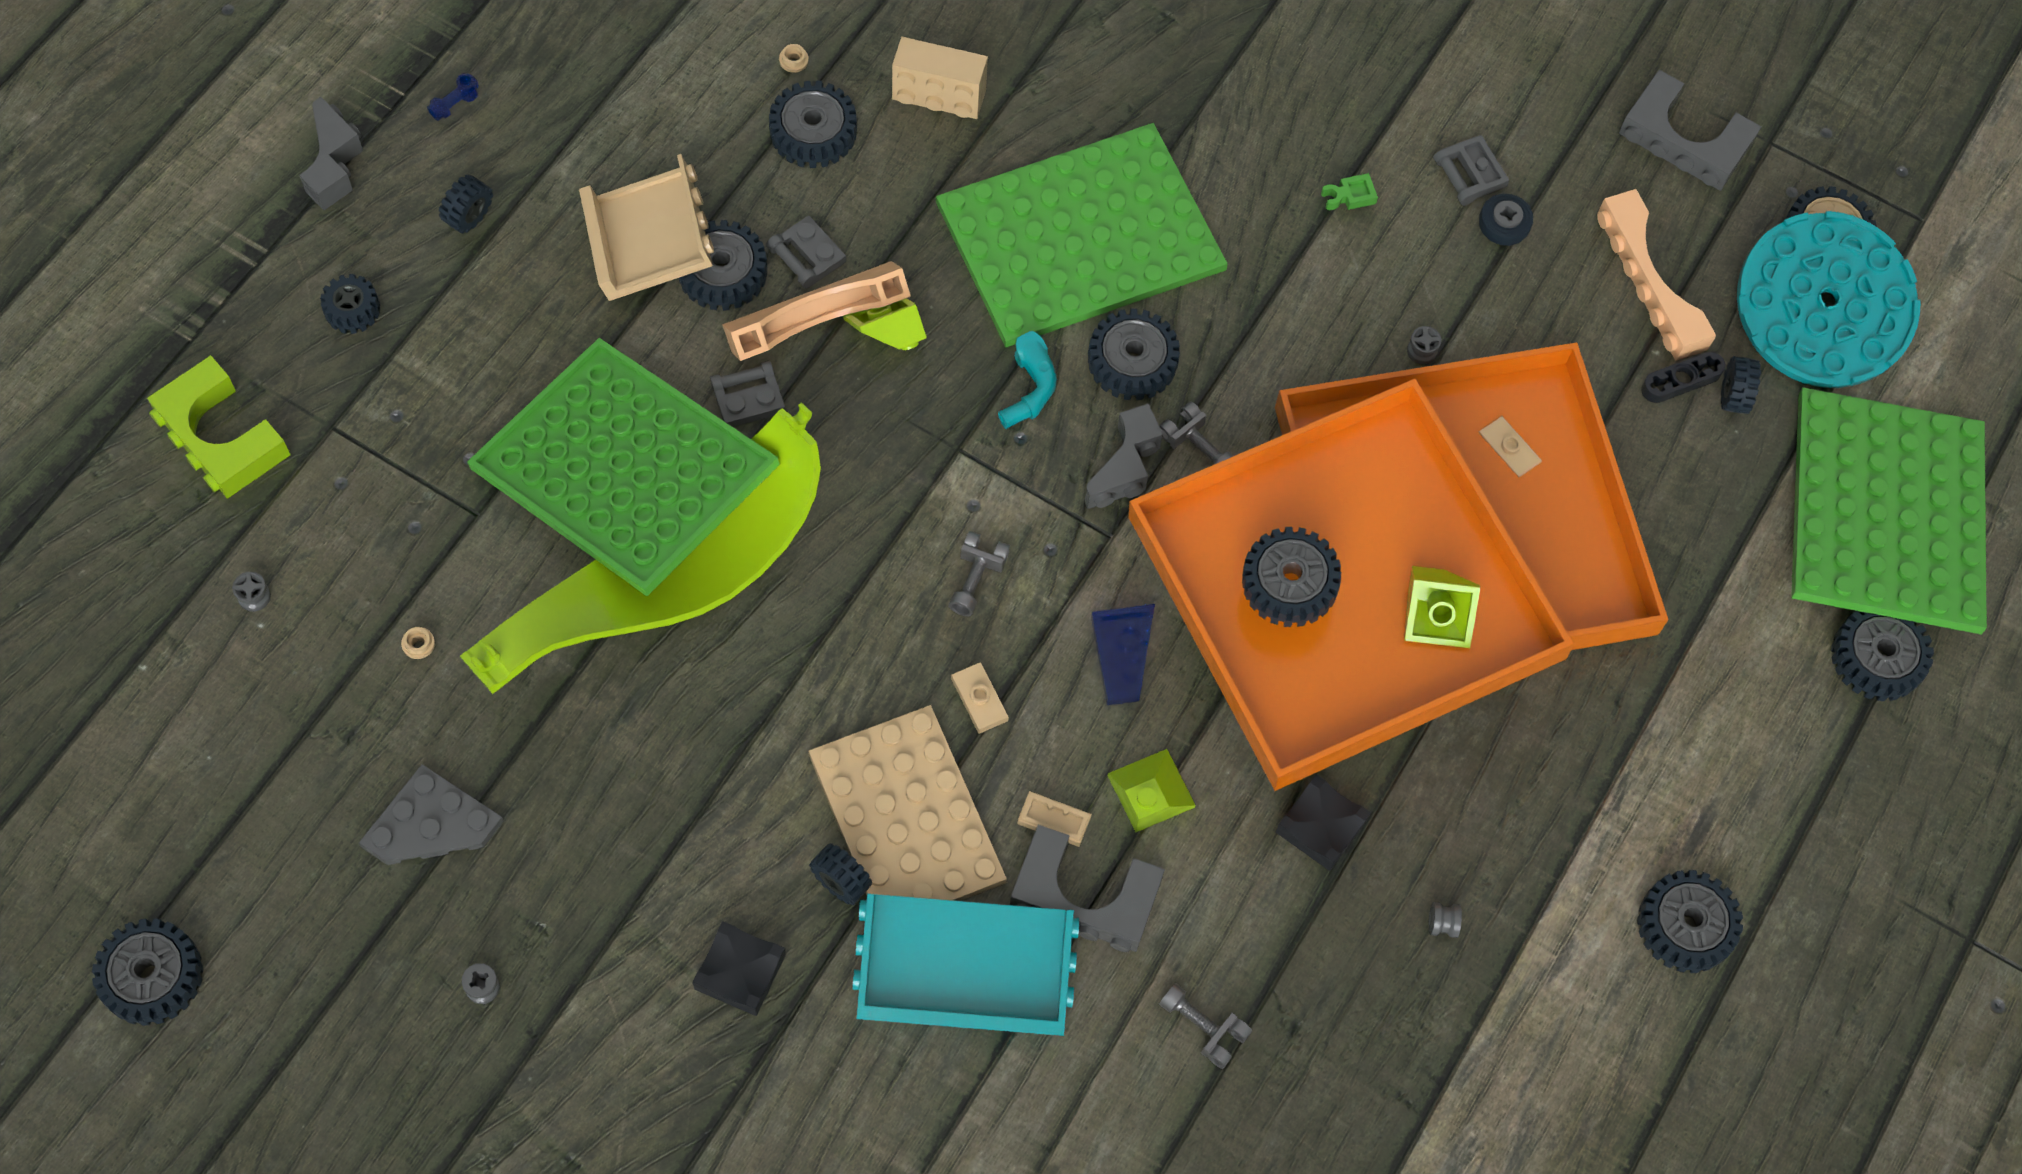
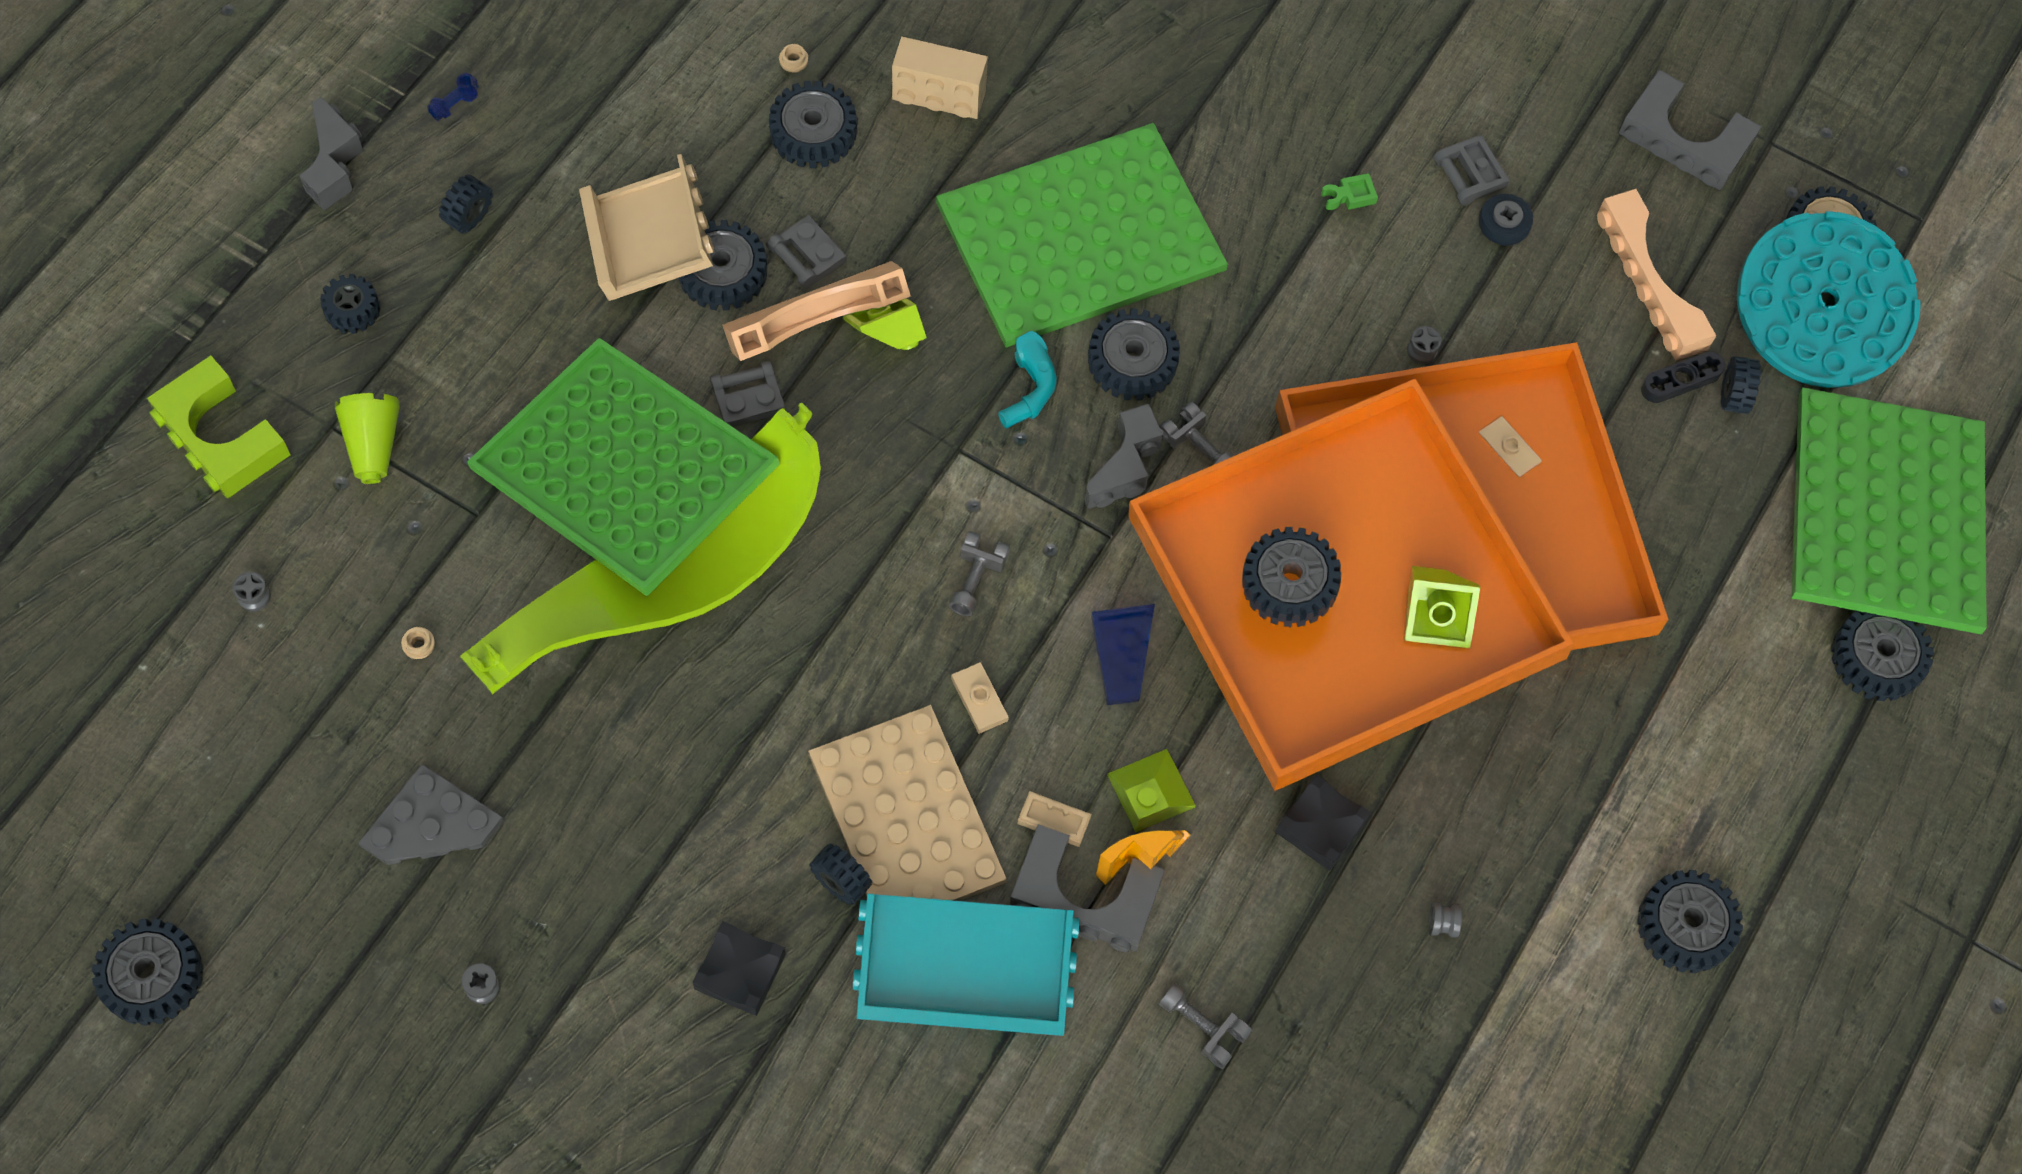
none -> lime cone [335,393,400,484]
none -> light orange slope [1096,830,1191,885]

